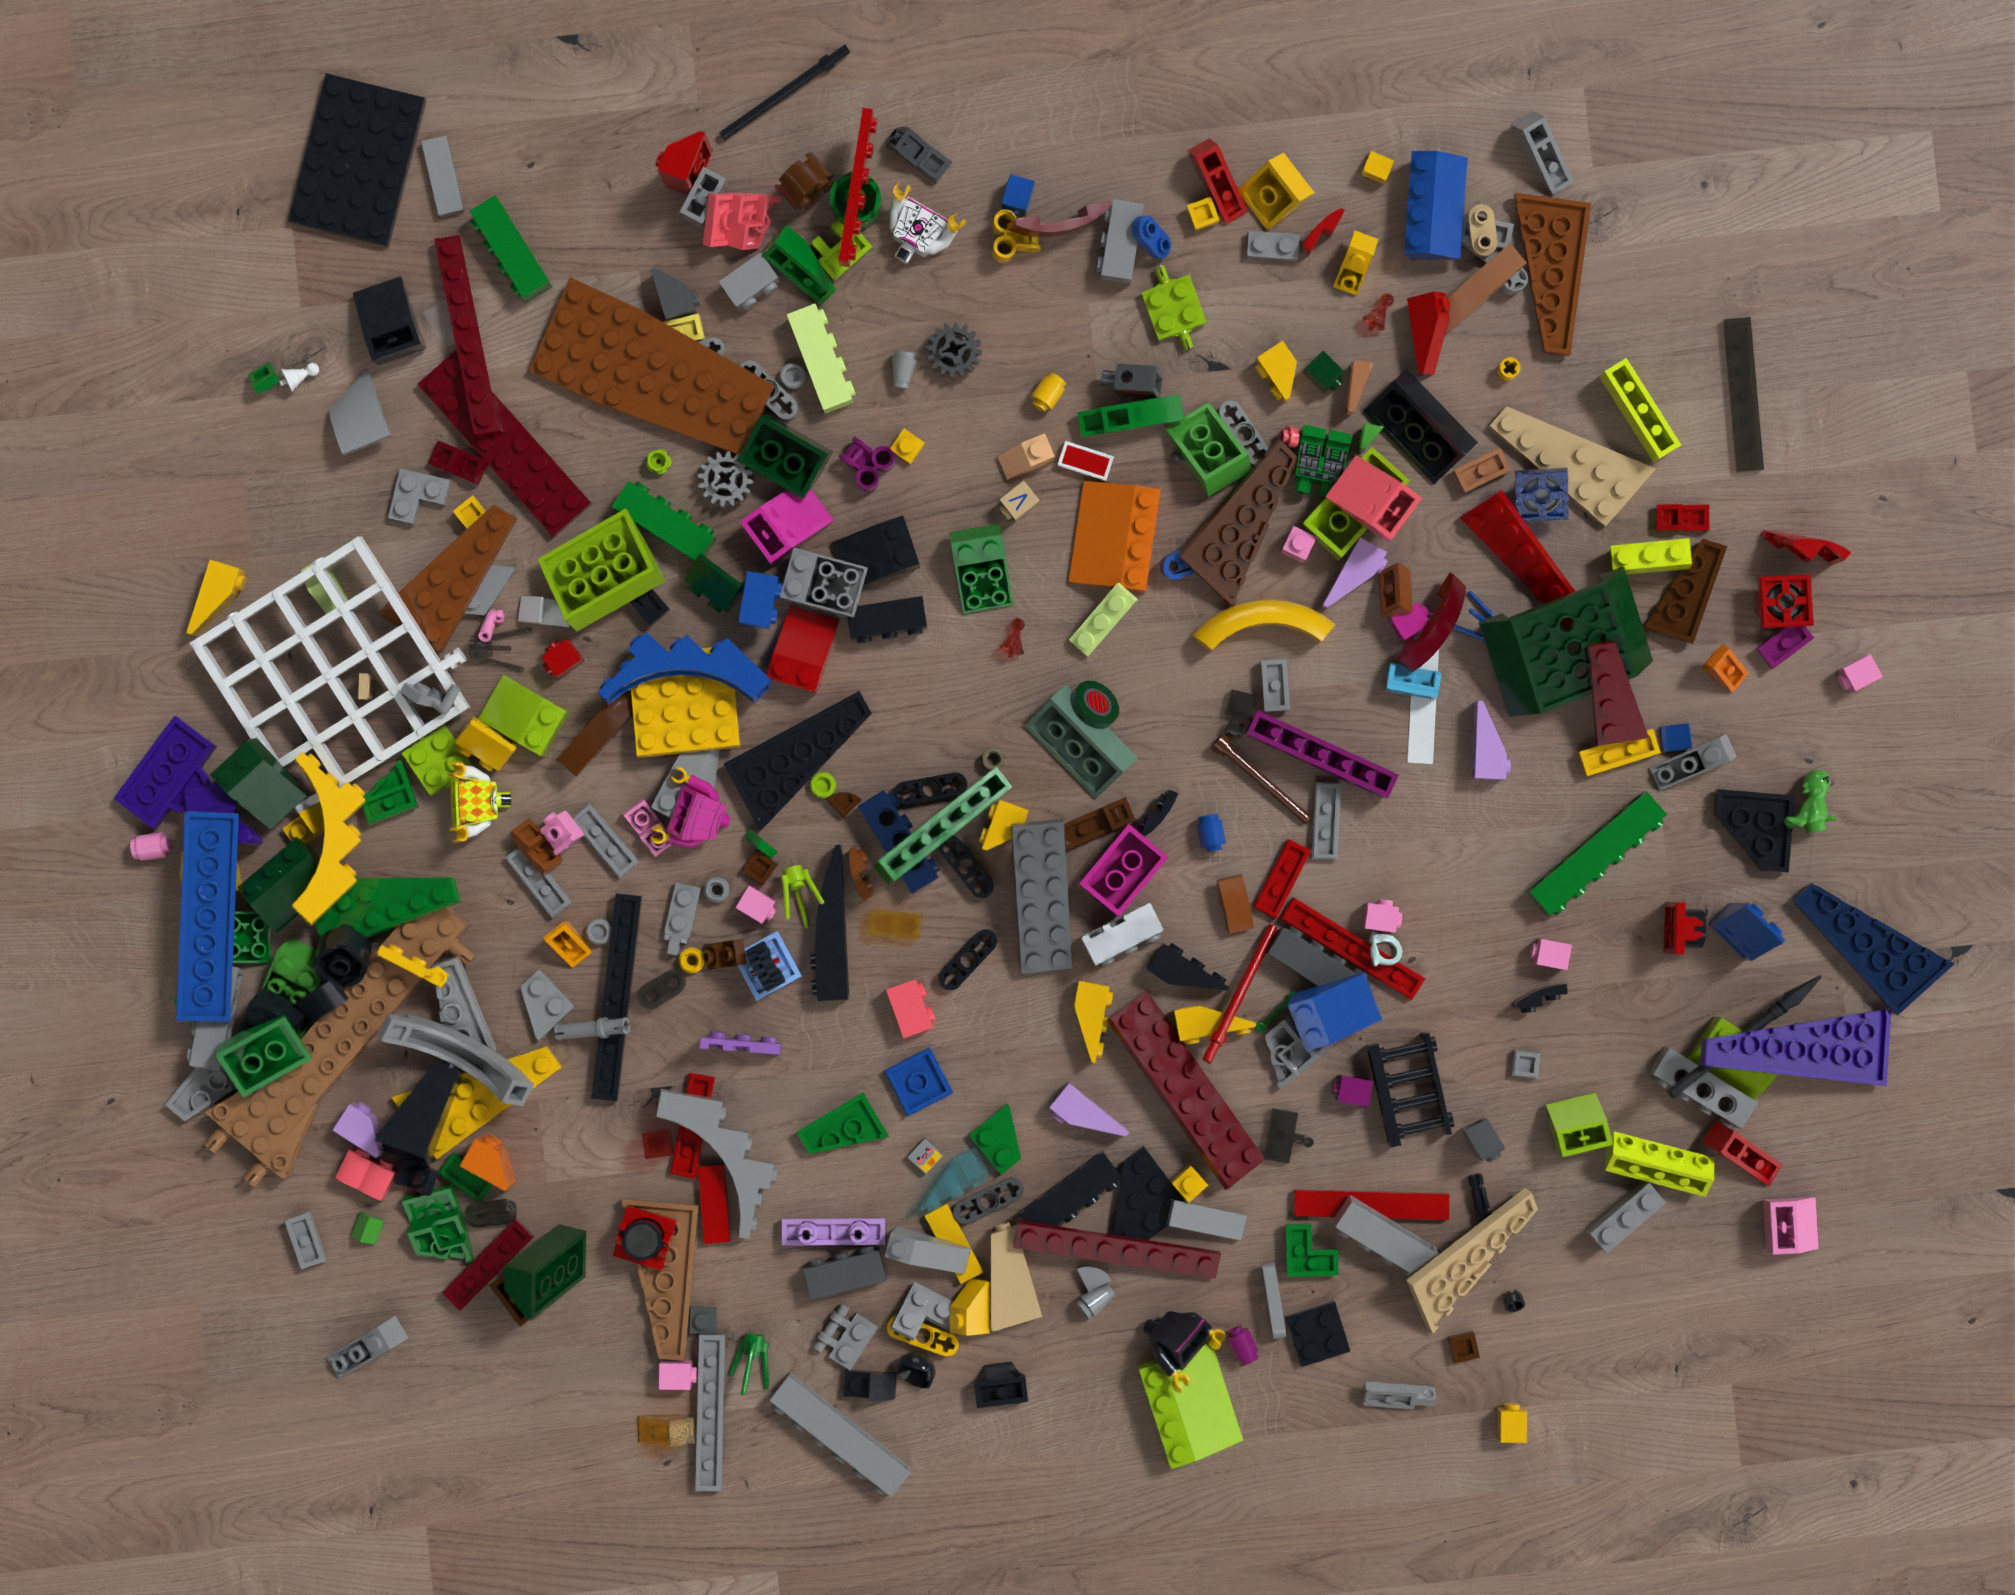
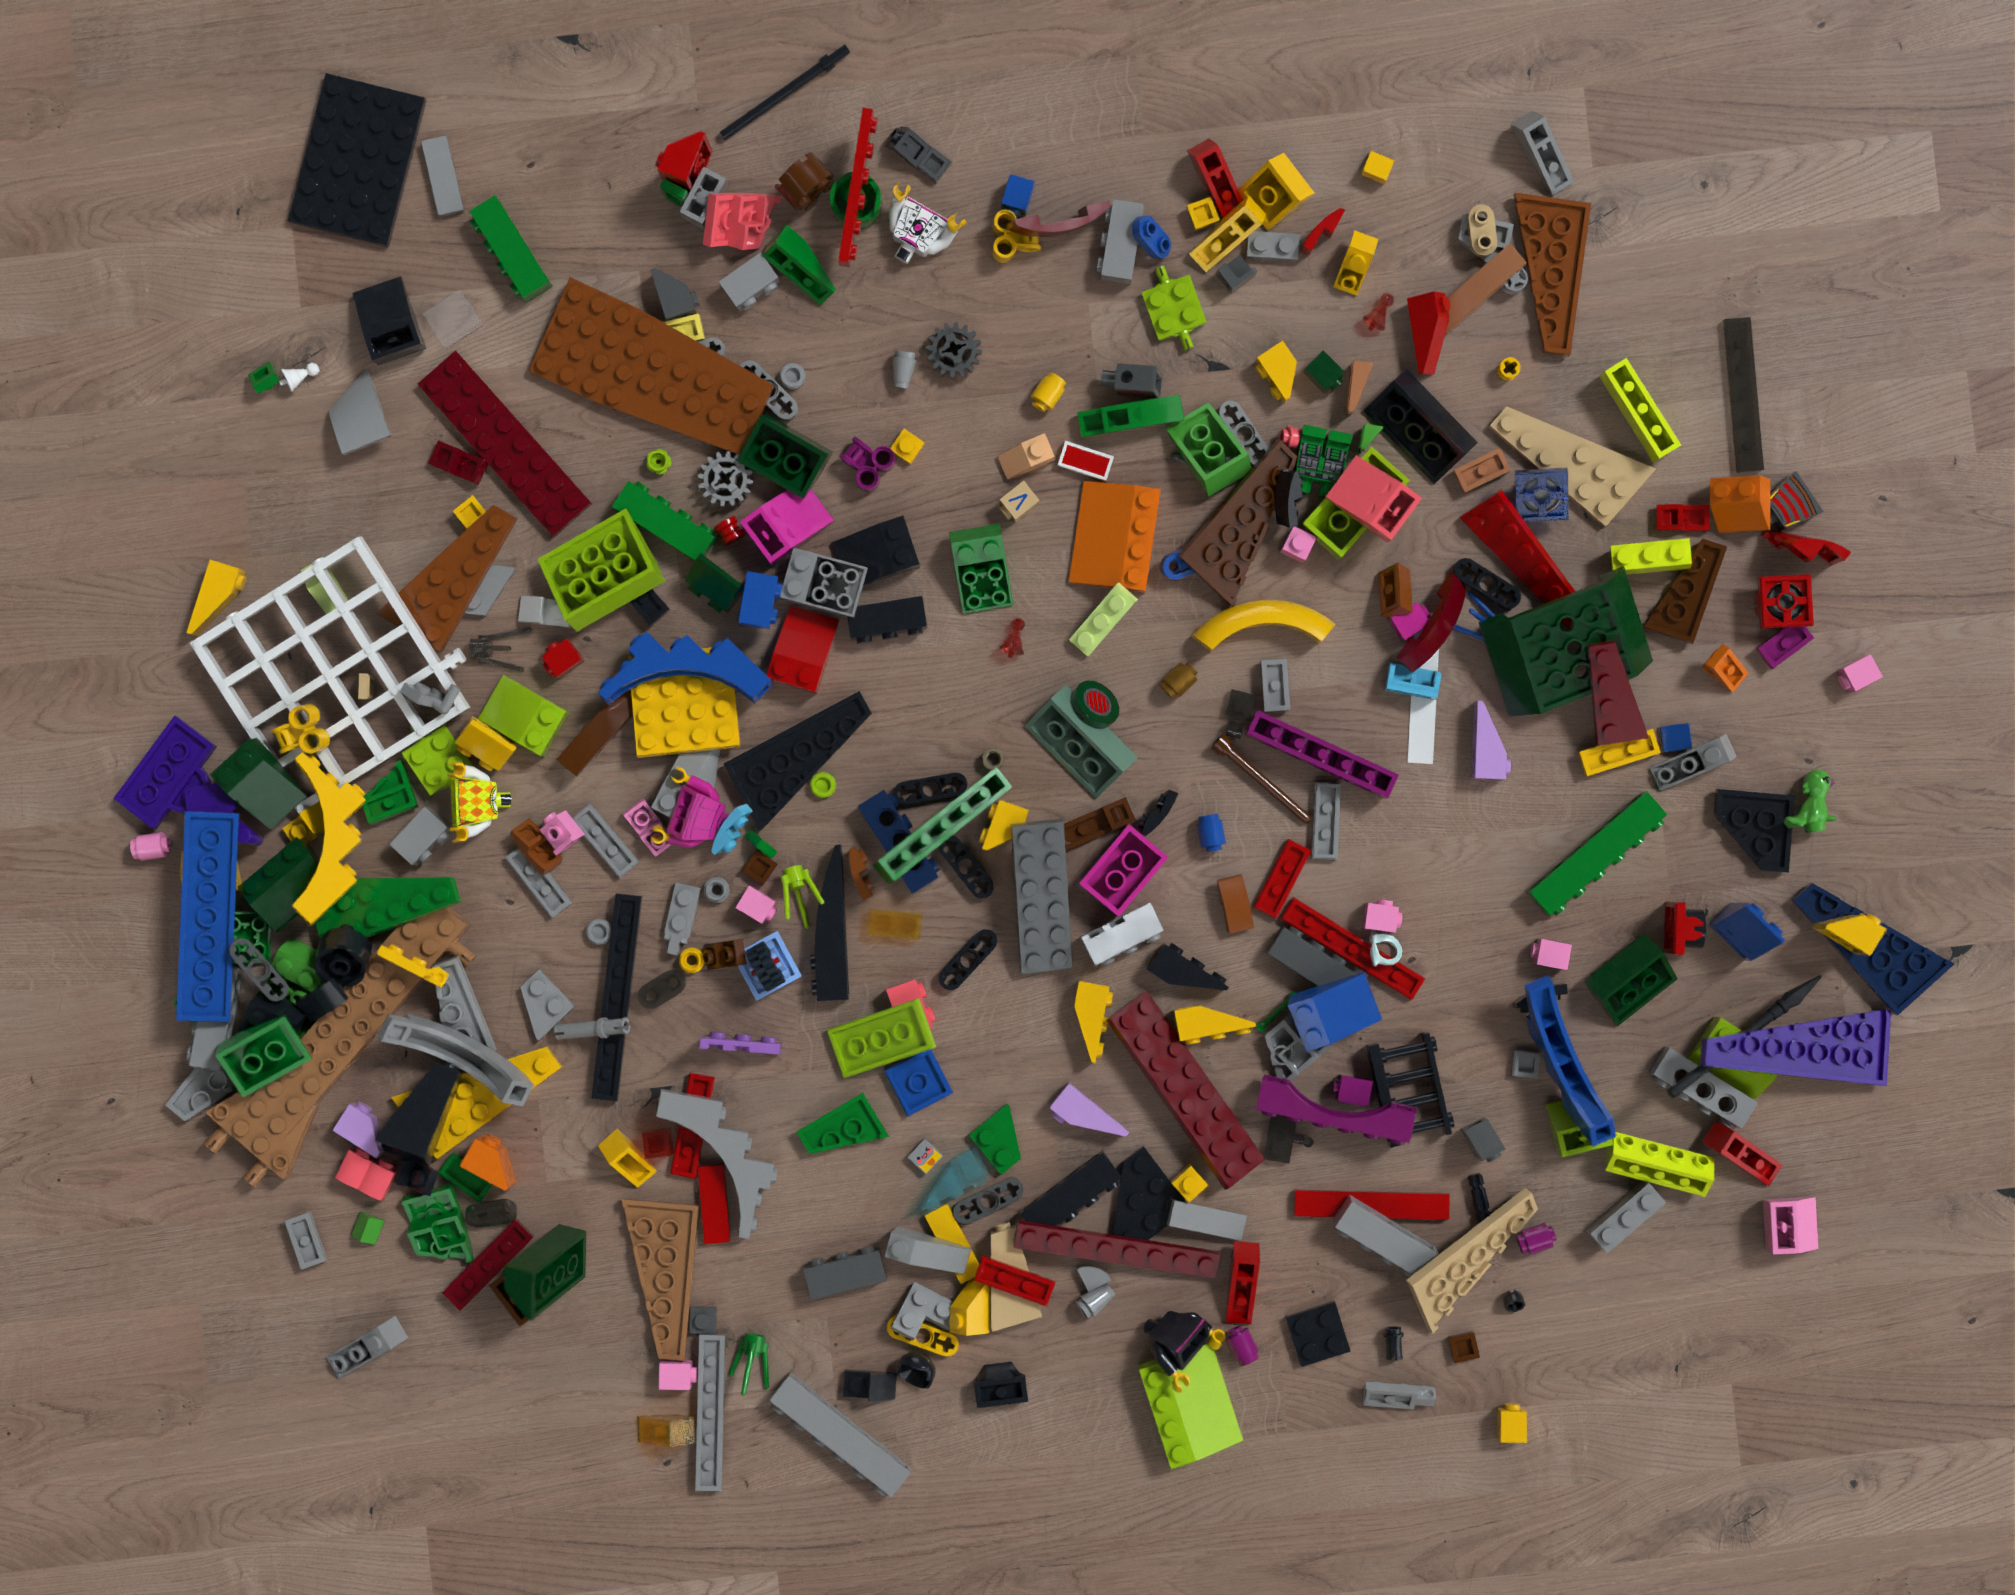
light grey plate [388,468,452,525] -> none
dark red plate [434,235,500,437] -> none
bright pink arm [478,608,504,642] -> none
light orange slope [543,921,592,968] -> none
piece [612,1205,677,1270] -> none
lavender plate [782,1218,886,1245] -> none
yellowish green brick [787,304,856,414] -> none
lime plate [811,219,873,282] -> none
light grey plate [814,1303,878,1371] -> none
reddish brown tile [826,792,862,818] -> none
red bar [1202,924,1278,1064] -> none
light grey beam [1261,1263,1286,1339] -> none
green plate [1285,1223,1339,1277] -> none
lavender slope [1321,537,1388,609] -> none
blue slope [1404,151,1468,260] -> none
none -> dark grey beam [229,938,288,1001]
none -> yellow piece [271,704,330,754]
none -> light grey brick [389,806,451,865]
none -> yellow slope [598,1129,657,1188]
none -> green tile [660,179,689,207]
none -> medium azure slope [711,804,753,855]
none -> red wheel [713,516,746,547]
none -> lime tile [827,998,936,1078]
none -> red tile [974,1255,1056,1307]
none -> pearl gold brick [1160,662,1198,700]
none -> yellow slope [1189,196,1266,272]
none -> dark grey panel [1216,255,1257,294]
none -> red slope [1226,1241,1260,1324]
none -> magenta arch [1256,1074,1417,1145]
none -> black slope [1275,469,1303,528]
none -> black pin [1383,1326,1404,1361]
none -> black beam [1453,558,1521,609]
none -> magenta brick [1516,1223,1557,1255]
none -> blue arch [1524,975,1616,1146]
none -> dark green slope [1584,934,1678,1027]
none -> orange slope [1710,475,1770,533]
none -> torso [1770,471,1824,531]
none -> yellow slope [1812,913,1886,956]

